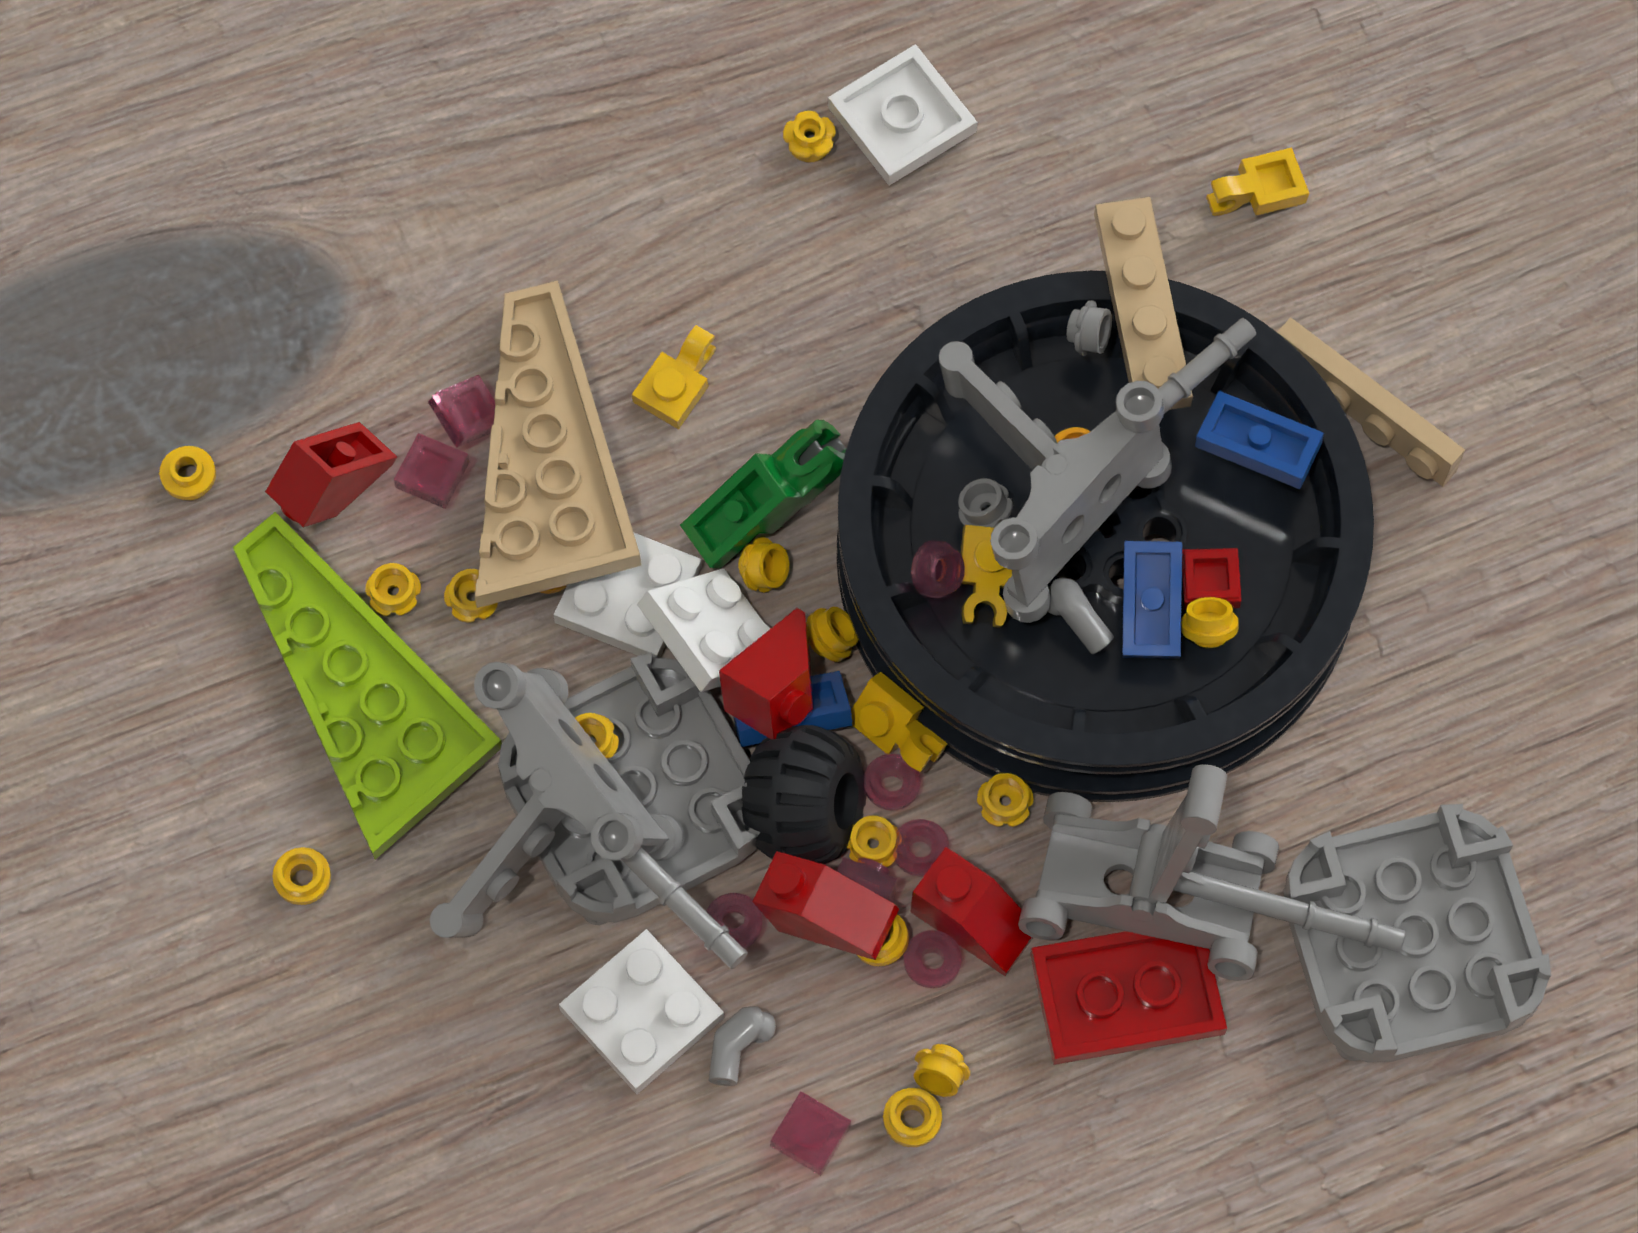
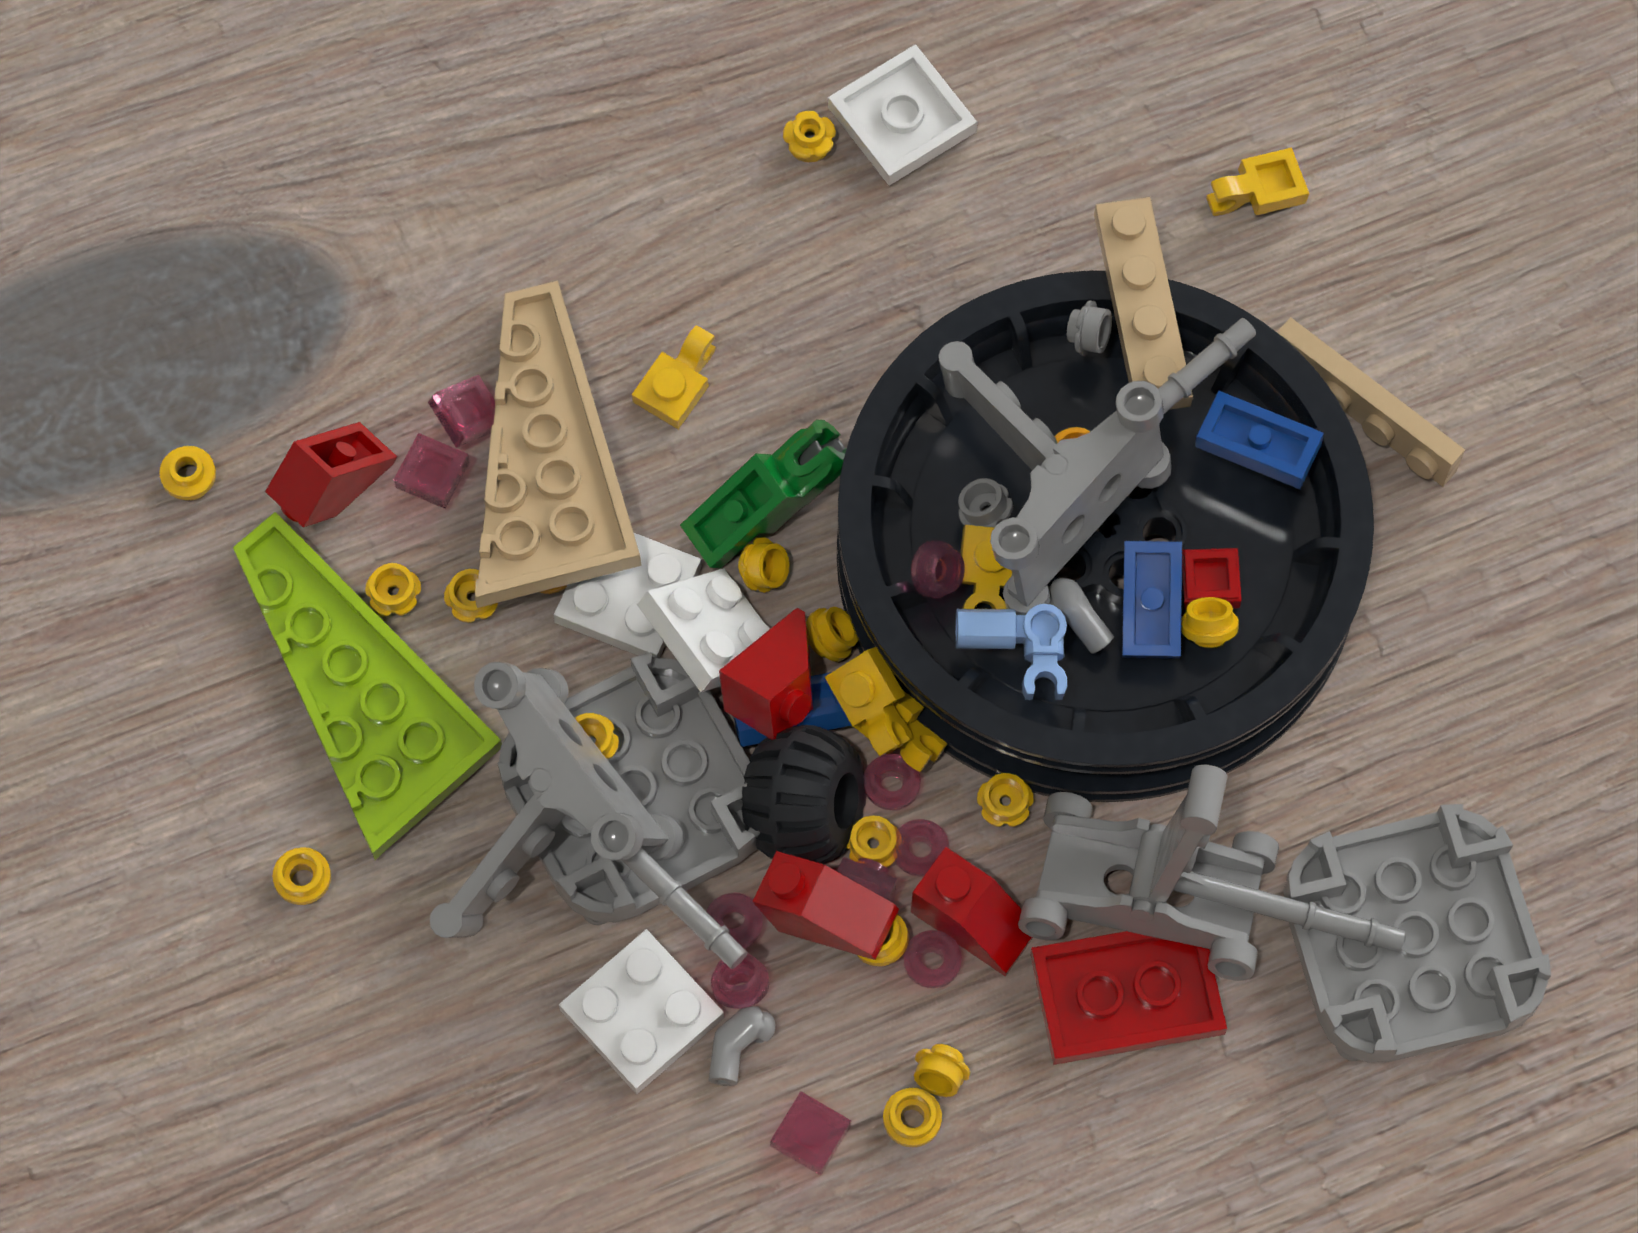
none -> clear pink plate [711,954,770,1009]
none -> yellow plate [825,647,913,756]
none -> light blue bar [955,604,1067,700]

